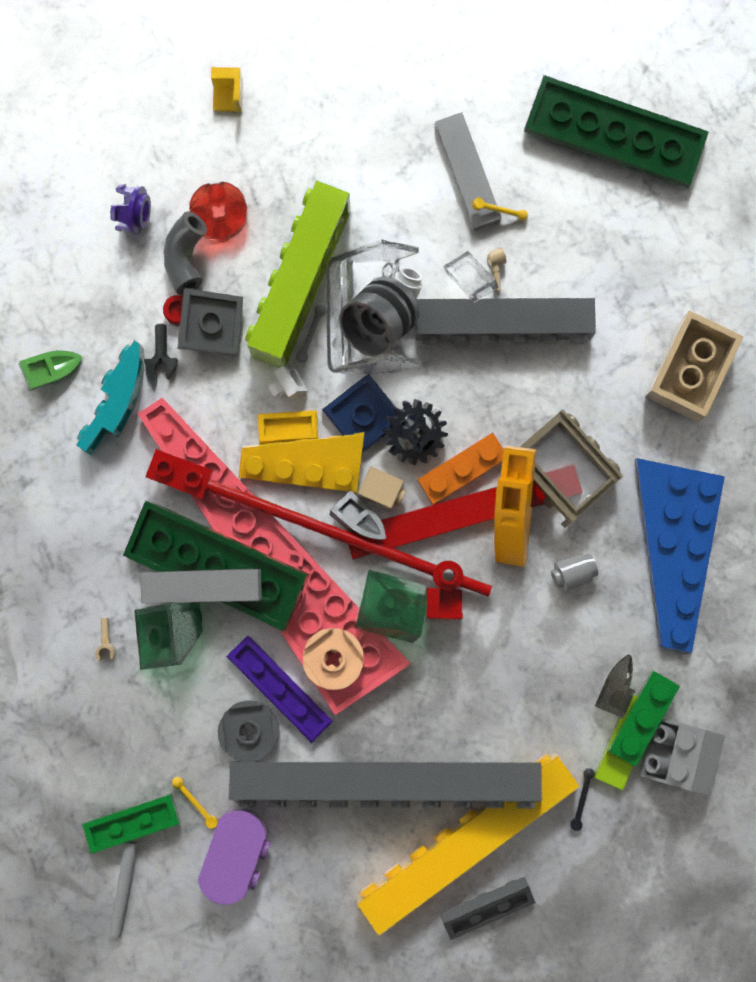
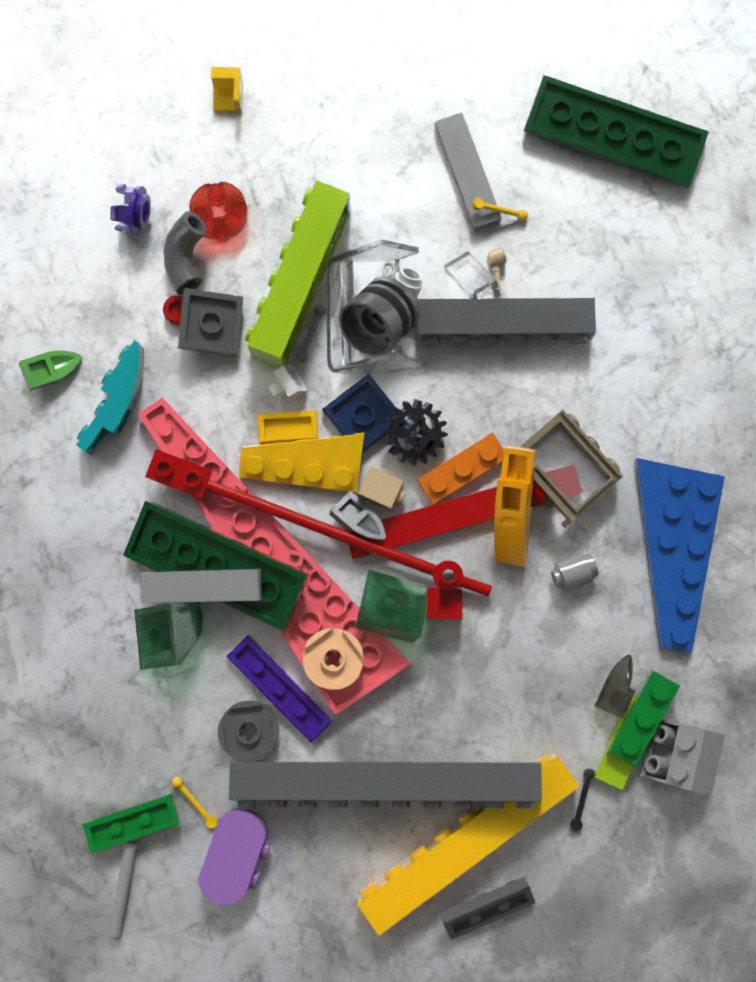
tan hand [95,618,116,661] -> none
pearl dark grey bar [144,323,178,380] -> none
tan brick [645,311,744,422] -> none

